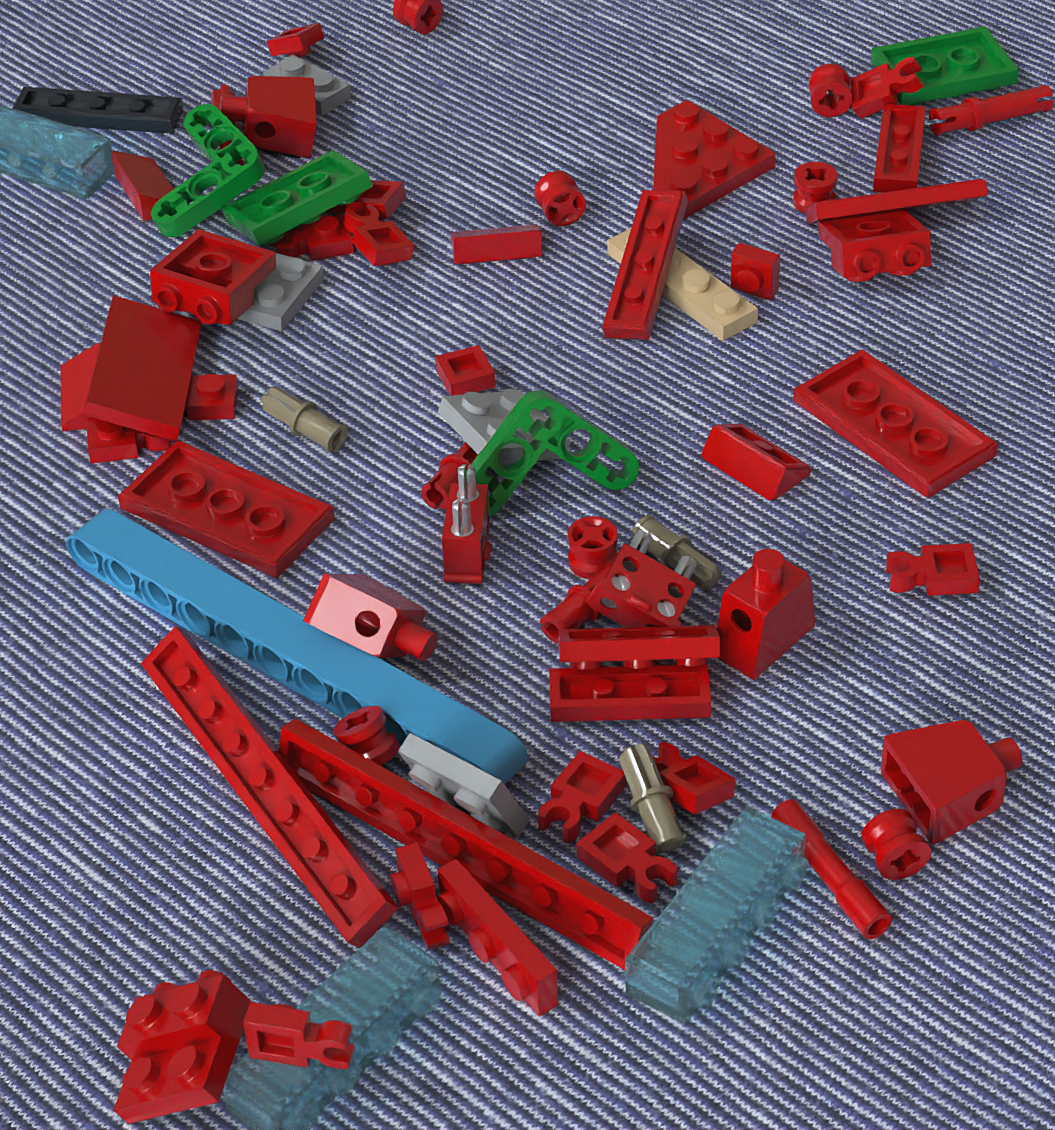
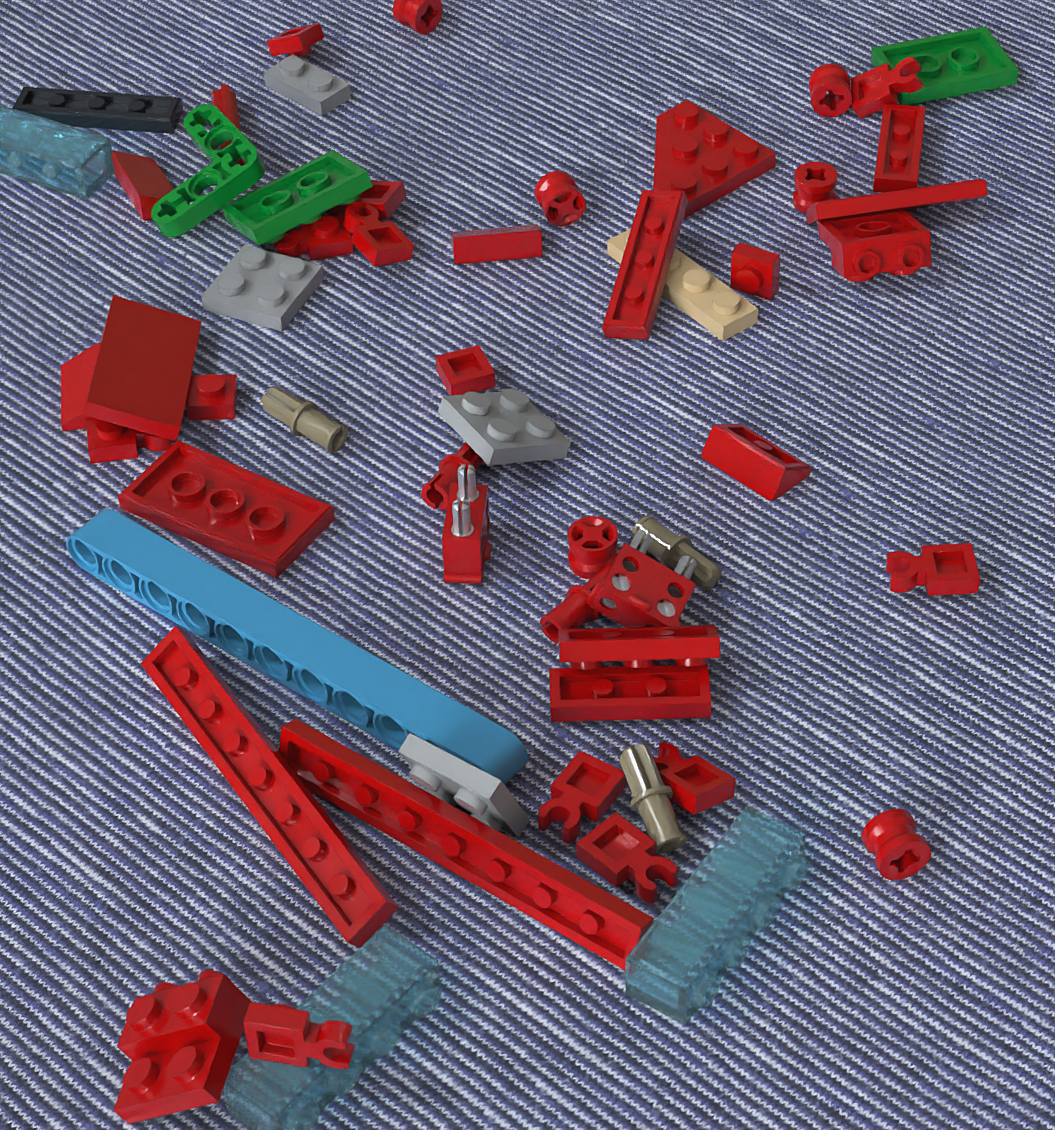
red plate [150,229,276,326] -> none
red torso [219,76,317,158] -> none
torso [303,573,438,662] -> none
red wheel [333,705,400,766] -> none
red plate [390,843,450,950] -> none
red plate [436,859,558,1017] -> none
green beam [466,390,639,516] -> none
red torso [717,548,815,680] -> none
red piece [771,799,893,939] -> none
red tile [793,349,998,499] -> none
red torso [880,720,1022,845] -> none
red pin [929,84,1054,136] -> none

